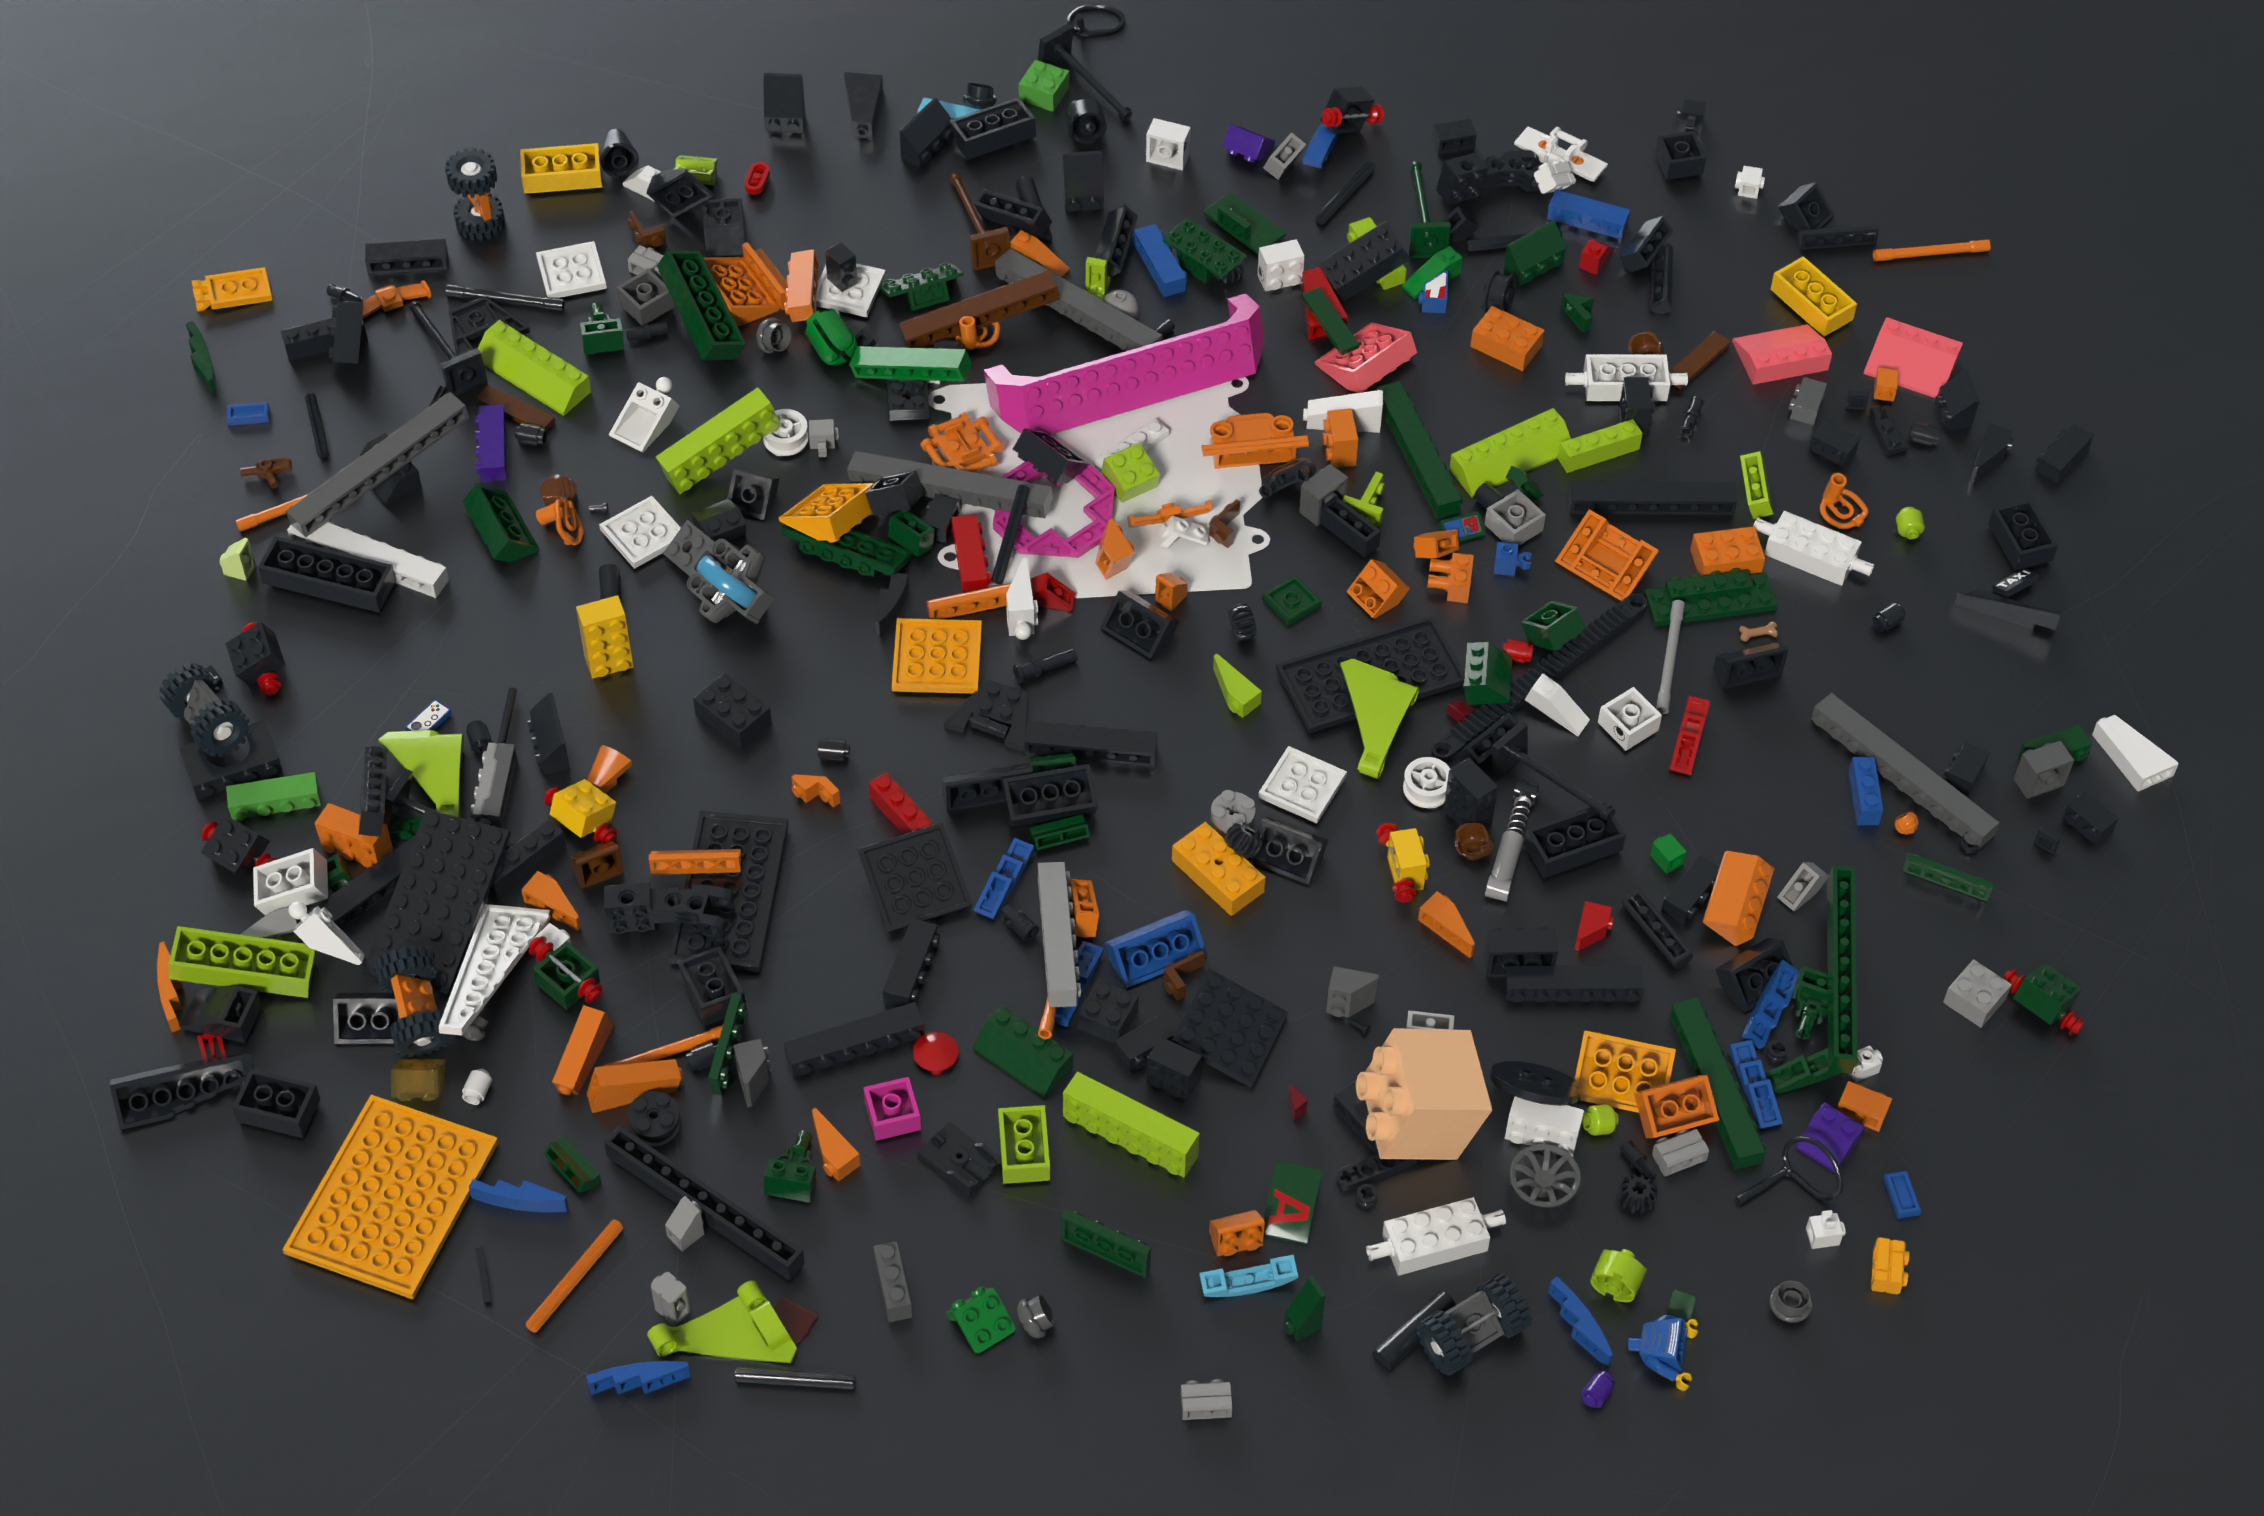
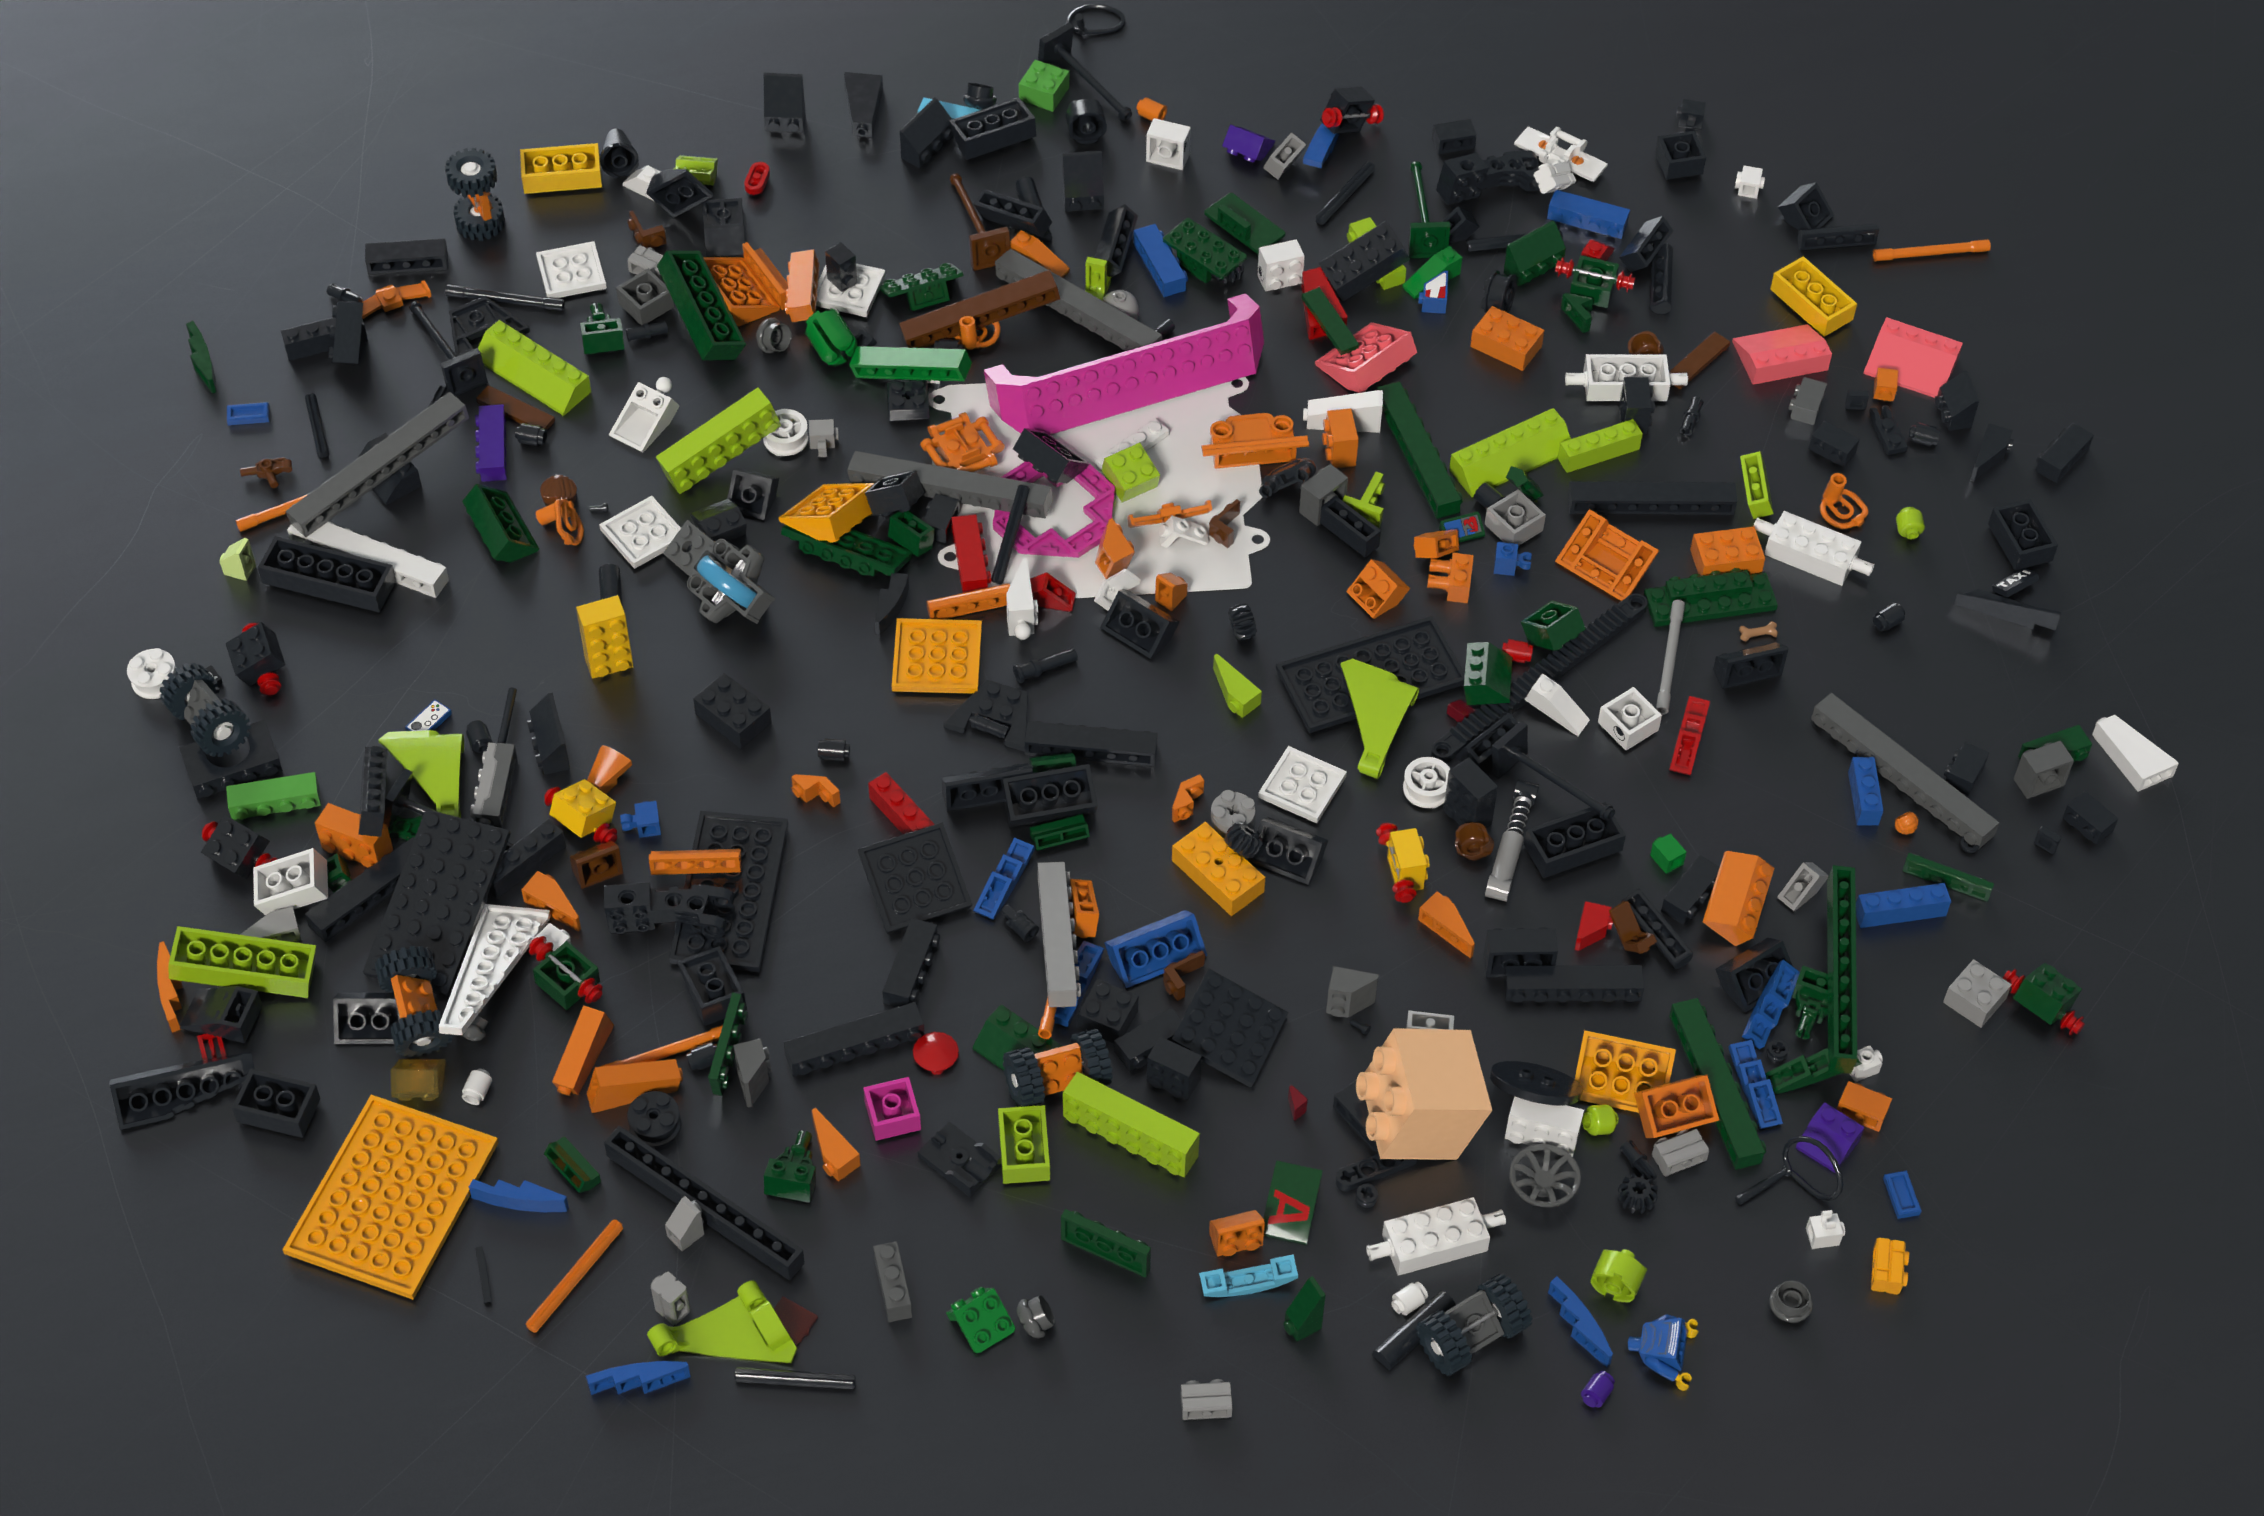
light orange tile [192,267,272,312] -> none
white slope [288,901,365,965] -> none
dark green tile [1262,575,1322,626] -> none
dark green slope [1666,1289,1697,1323] -> none
none -> white wheel [127,648,176,699]
none -> blue brick [620,801,661,838]
none -> black plate [1003,1028,1113,1107]
none -> white bracket [1094,569,1141,611]
none -> orange brick [1137,97,1167,121]
none -> orange slope [1172,774,1204,823]
none -> white brick [1391,1282,1428,1316]
none -> dark green brick [1555,255,1635,308]
none -> reddish brown bracket [1609,901,1657,954]
none -> blue brick [1856,883,1951,928]

